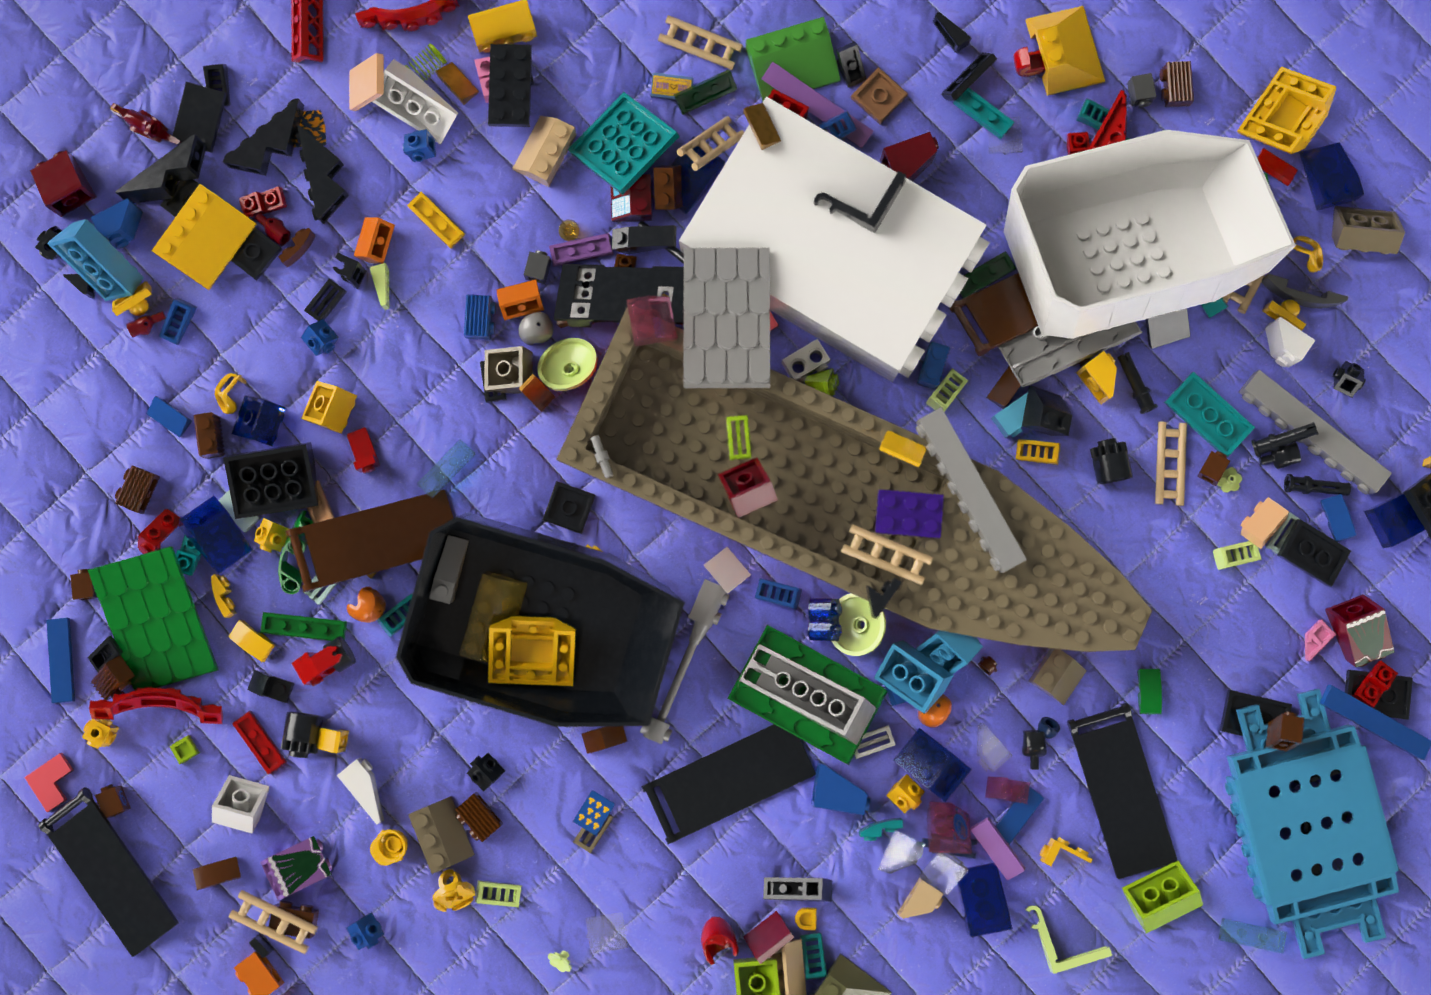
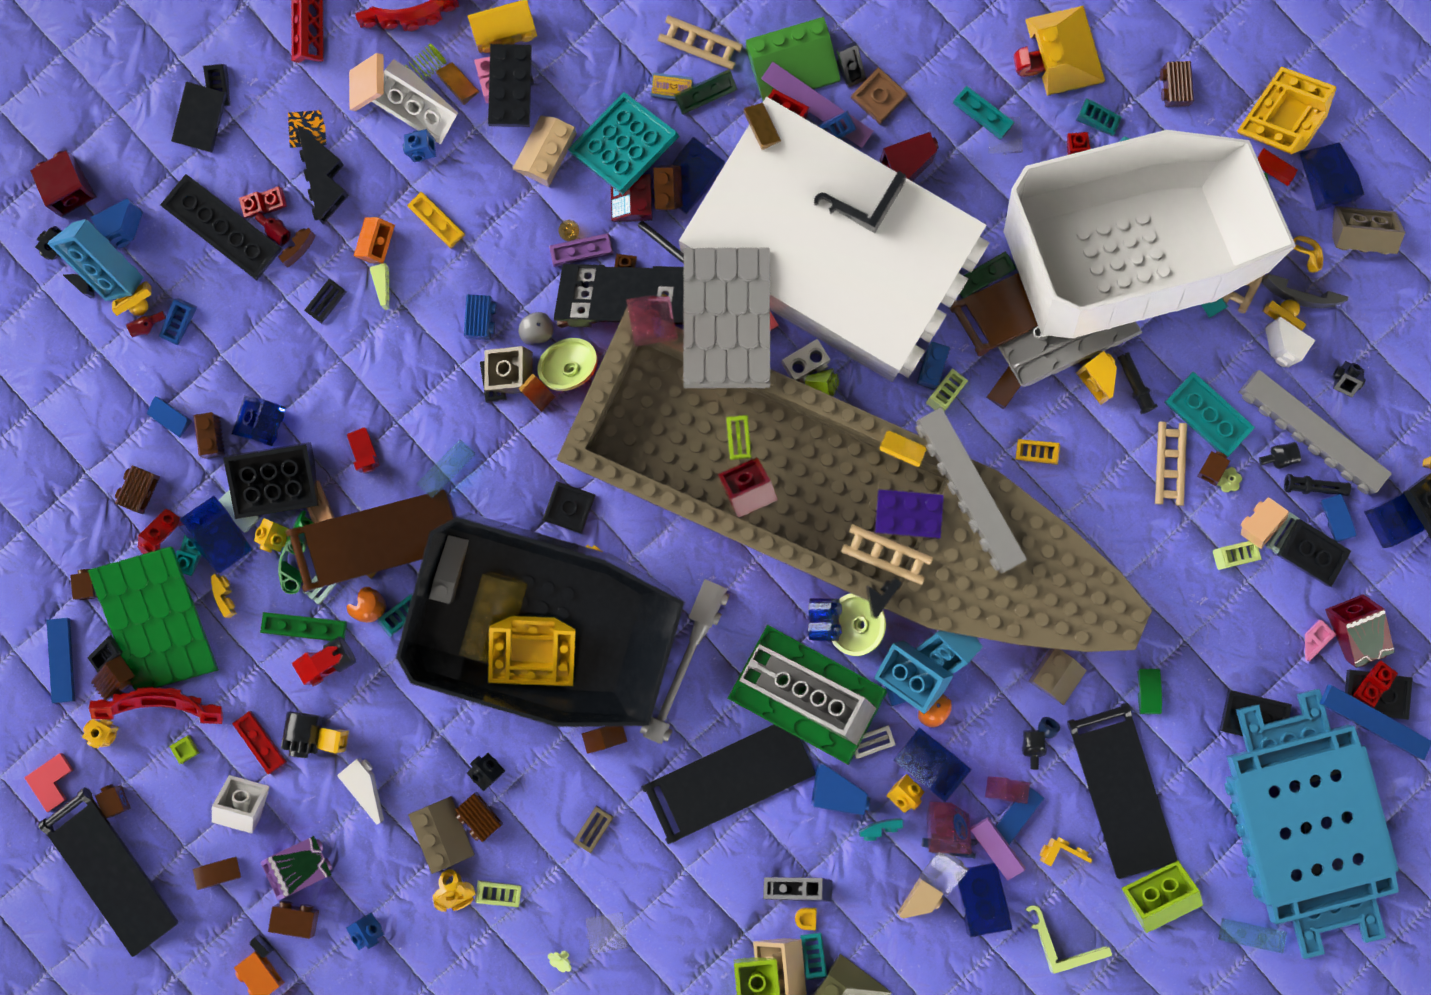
dark red animal [110,103,181,145] -> none
black slope [115,134,207,203] -> none
yellow slope [151,184,256,290] -> none
yellow piece [215,373,247,414] -> none
black slope [223,98,304,176] -> none
yellow slope [228,620,275,662] -> none
tan bar [229,890,318,954] -> none
black slope [247,670,294,703] -> none
blue brick [301,319,339,356] -> none
yellow slope [301,381,357,434] -> none
black hinge [333,253,367,289] -> none
yellow hat [370,829,408,866] -> none
orange brick [496,279,544,320] -> none
dark grey brick [524,250,551,284] -> none
blue sticker [573,790,615,836] -> none
light grey bar [591,435,613,479] -> none
black slope [612,225,676,254] -> none
tan bar [677,116,744,171] -> none
red piece [701,917,739,965] -> none
white sticker [704,547,751,594] -> none
dark red tile [743,911,794,964] -> none
blue slope [755,578,802,609] -> none
clear slope [878,830,925,874] -> none
black slope [933,12,971,53] -> none
black tile [941,52,997,101] -> none
clear slope [977,723,1013,772] -> none
reddish brown plate [978,656,997,675] -> none
medium azure slope [991,392,1028,438] -> none
black slope [1022,386,1072,436] -> none
red wing [1088,90,1127,150] -> none
black gear [1090,438,1133,484] -> none
dark grey brick [1127,73,1156,108] -> none
tile [1146,308,1190,349] -> none
black pin [1251,422,1319,458] -> none
reddish brown brick [1266,712,1304,752] -> none

